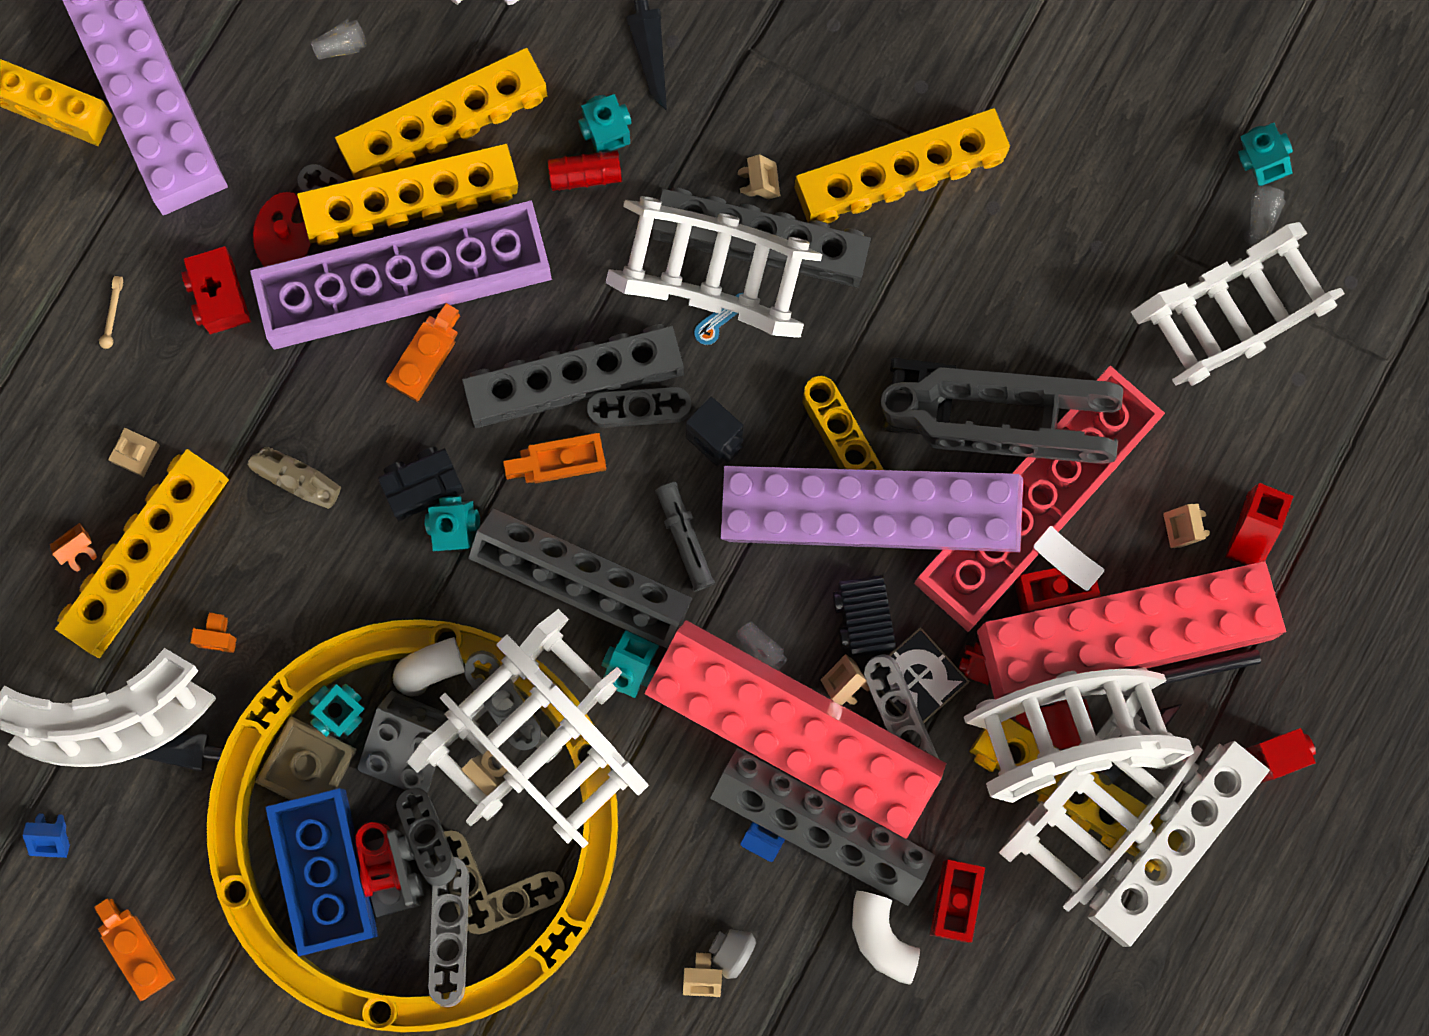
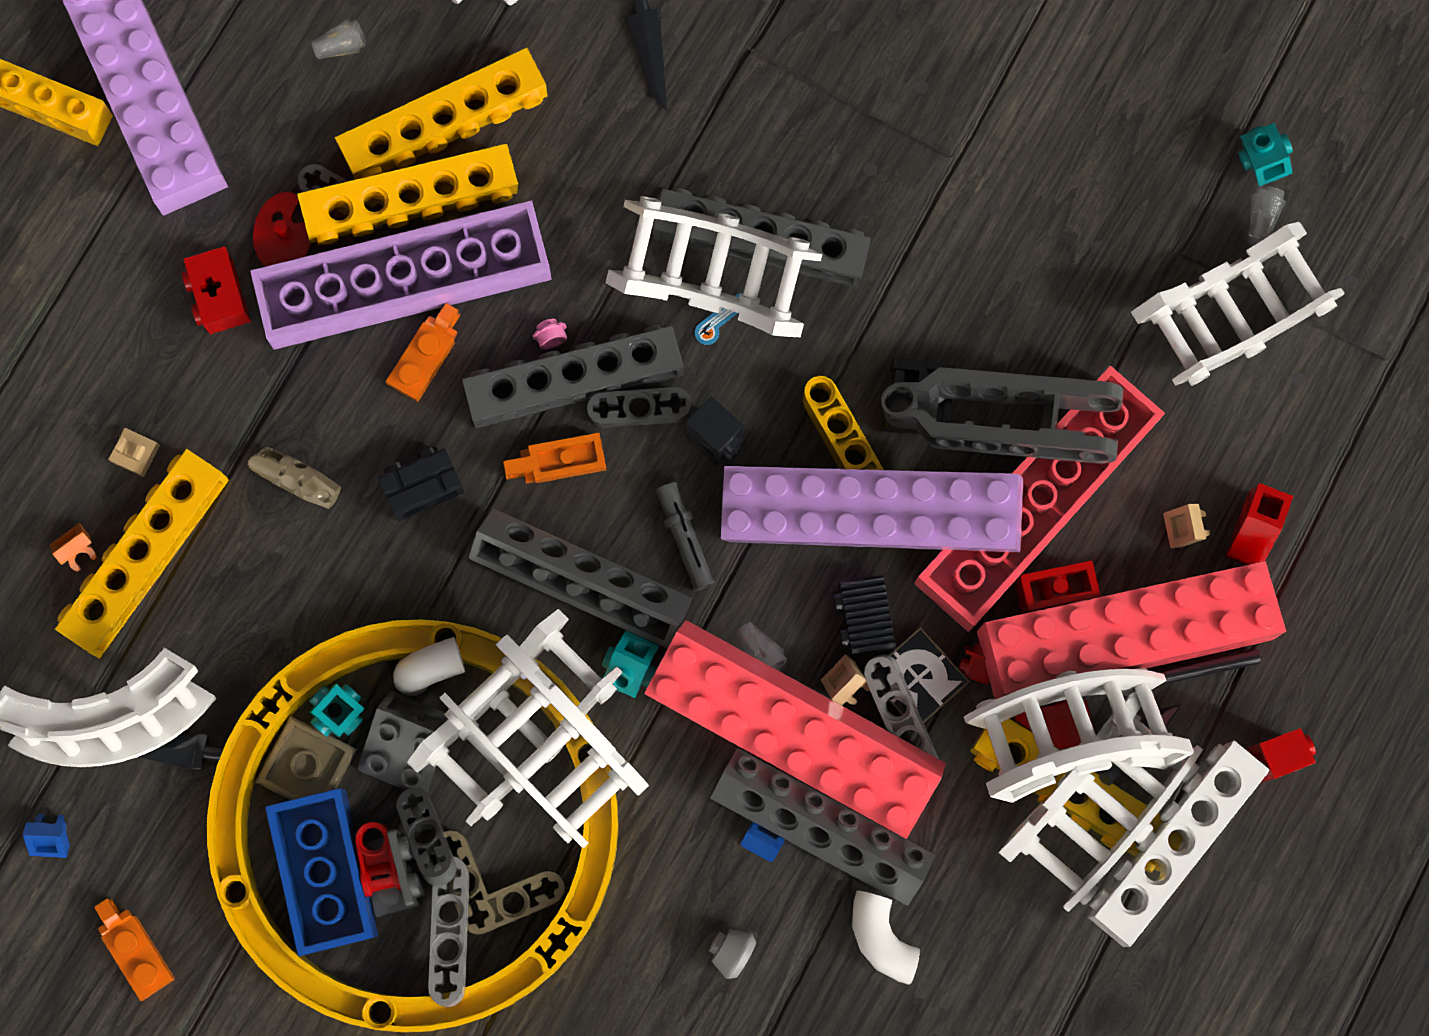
tan hinge [99,276,123,349] -> none
orange tile [190,613,237,653] -> none
teal brick [425,496,480,551] -> none
tan tile [461,751,508,796] -> none
dark grey beam [465,651,541,750] -> none
red axle [548,150,622,191] -> none
teal brick [578,94,632,153] -> none
tan tile [683,953,722,997] -> none
tan tile [738,154,780,200] -> none
yellow brick [794,108,1010,224] -> none
red brick [930,860,985,943] -> none
white sticker [1034,526,1104,591] -> none
none -> bright pink plate [533,319,567,350]

